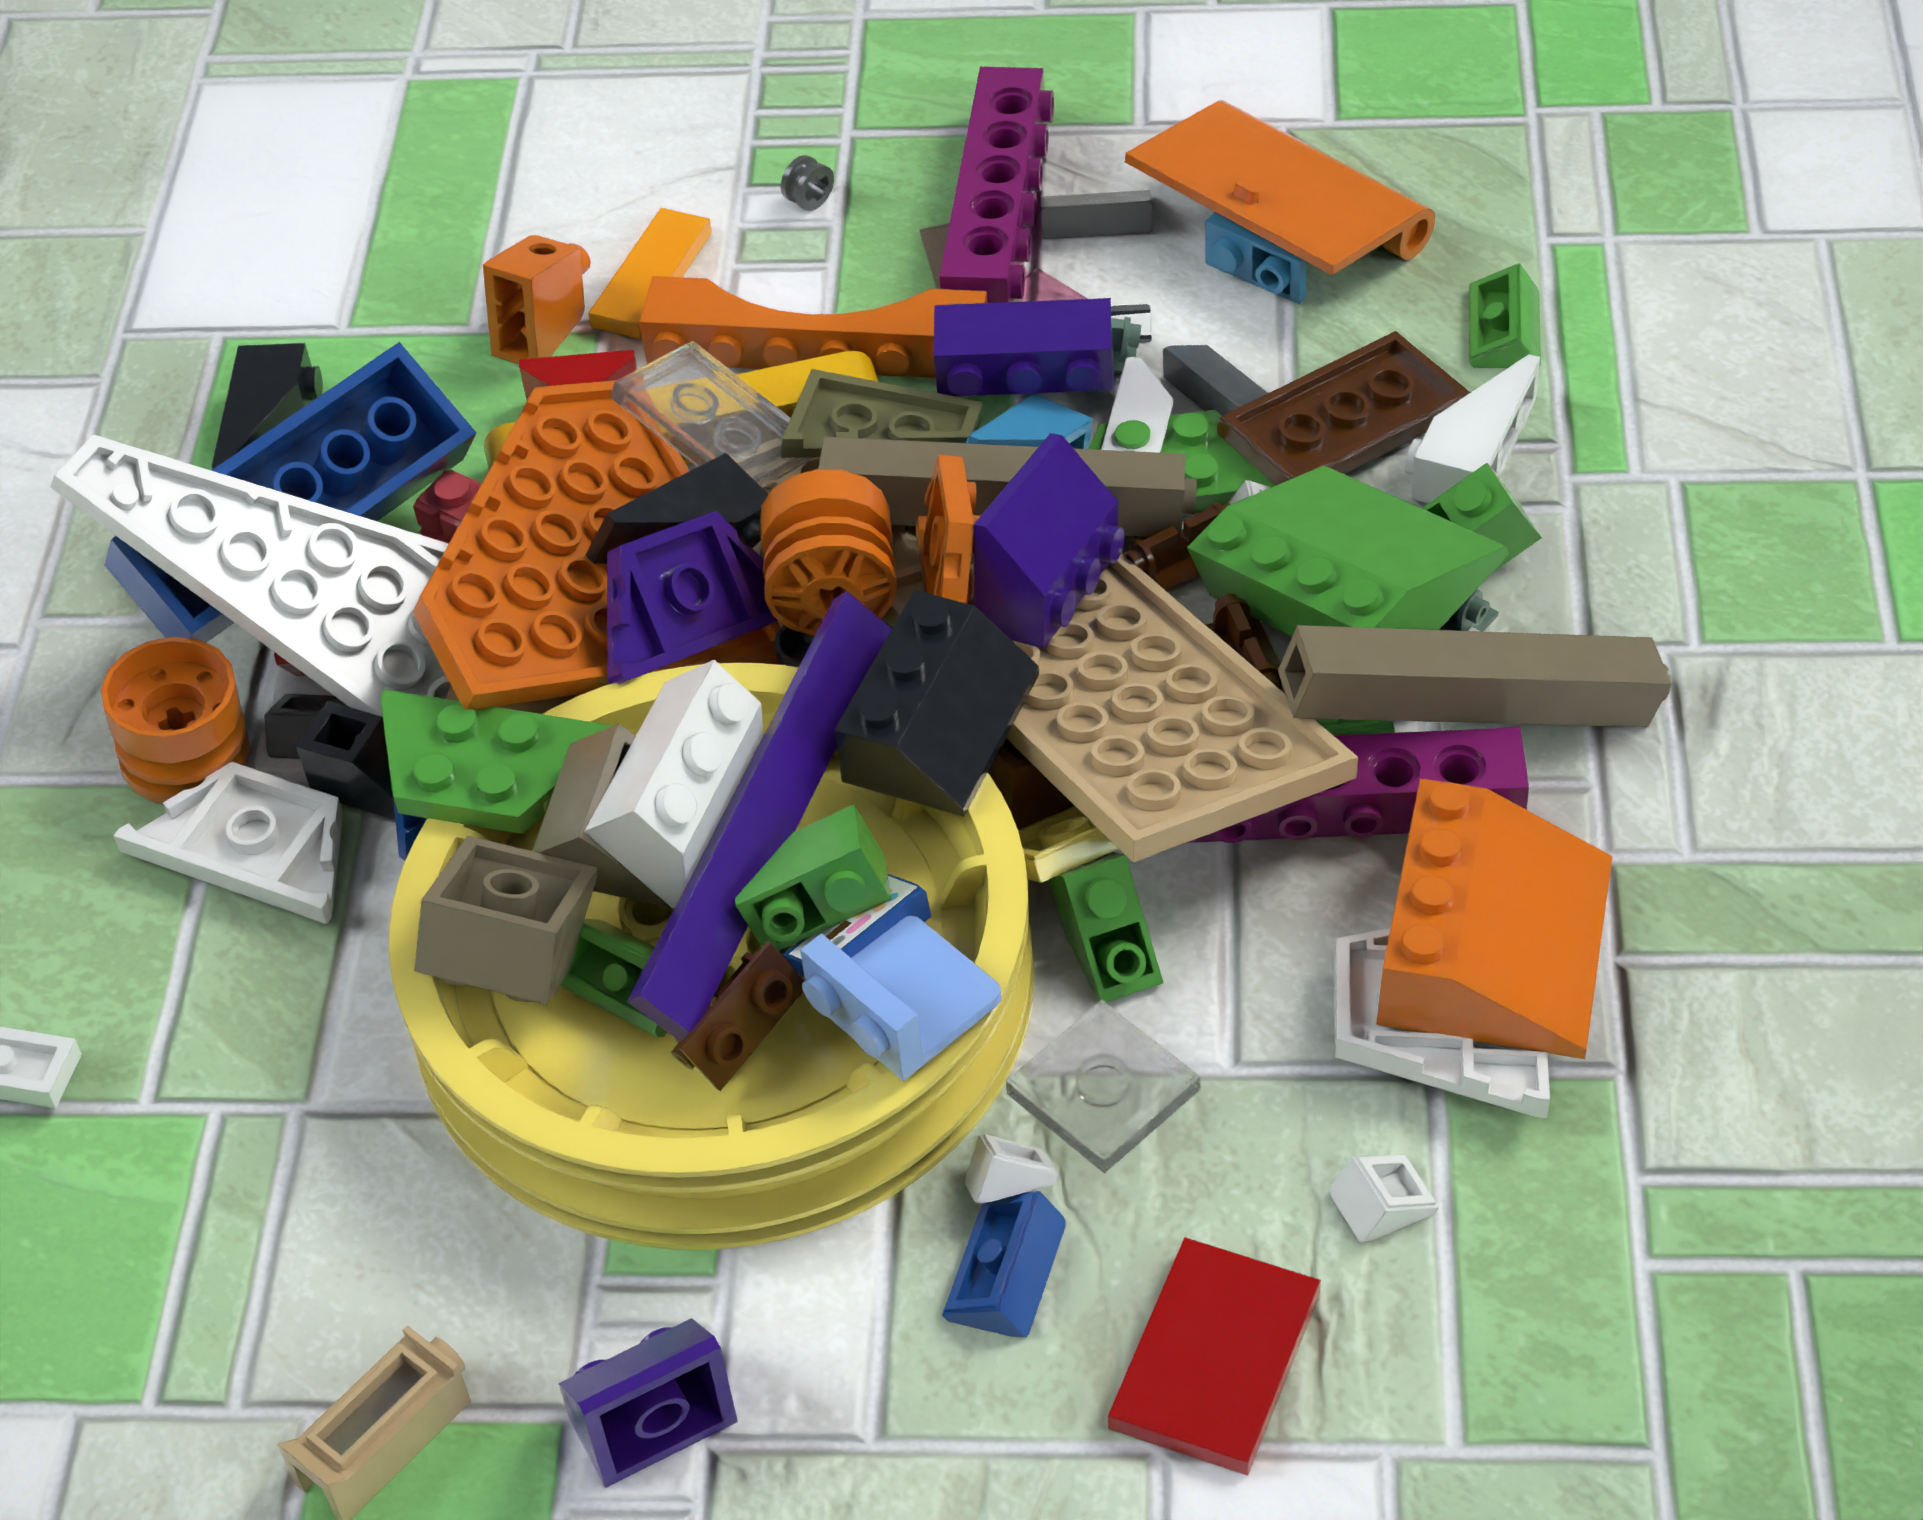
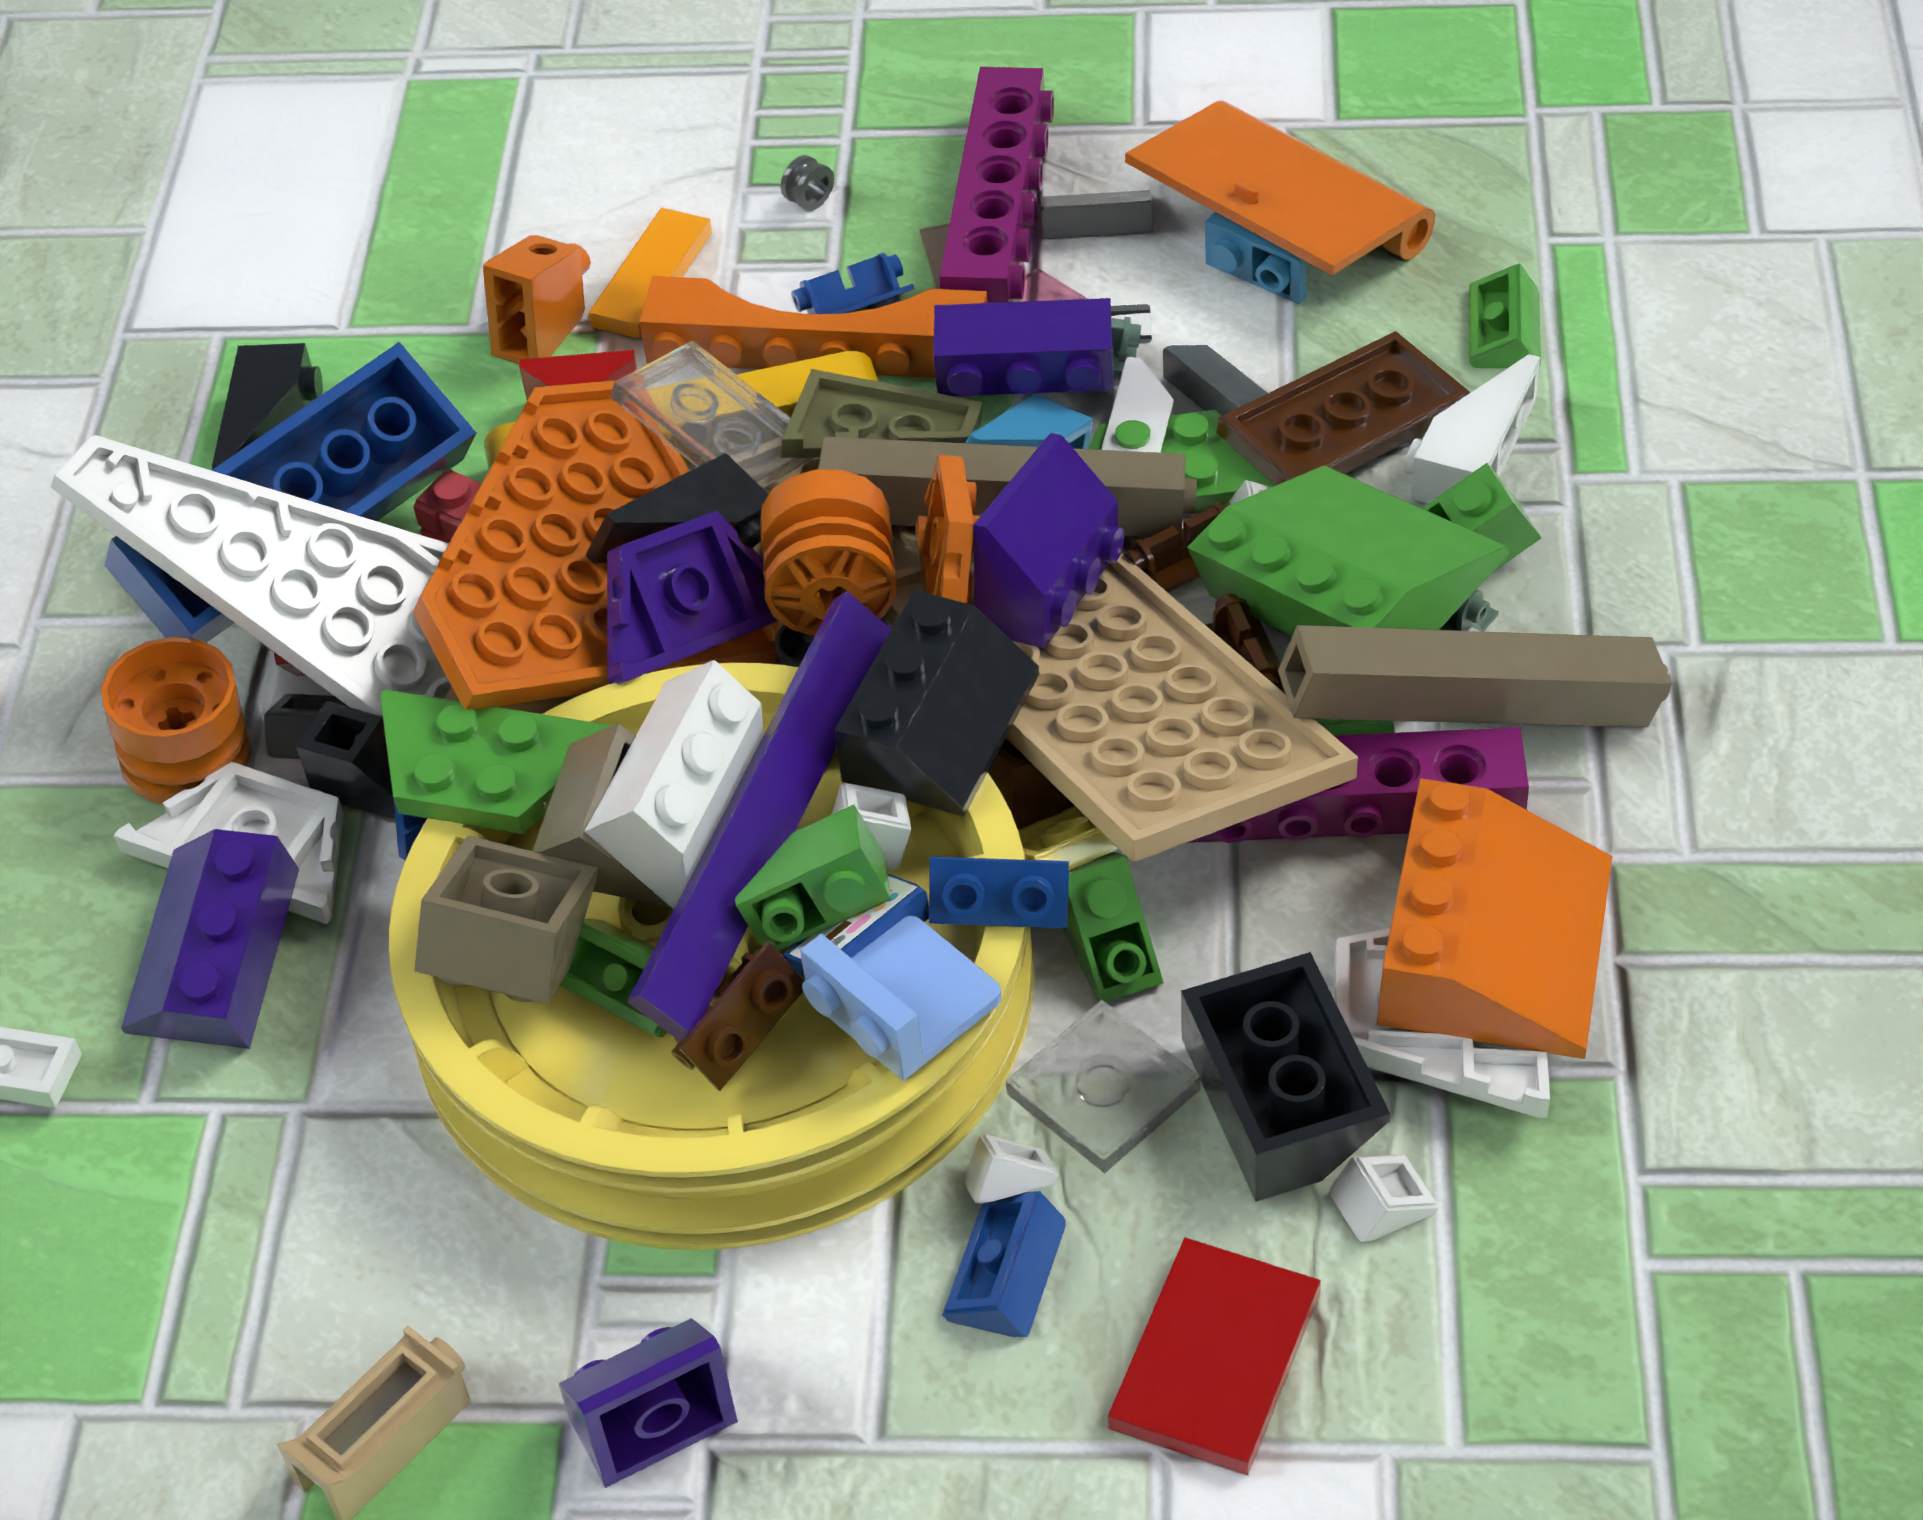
none -> dark purple slope [121,829,299,1049]
none -> blue hinge [791,252,915,314]
none -> white slope [831,783,911,870]
none -> blue hinge [929,857,1069,928]
none -> black slope [1181,952,1390,1202]

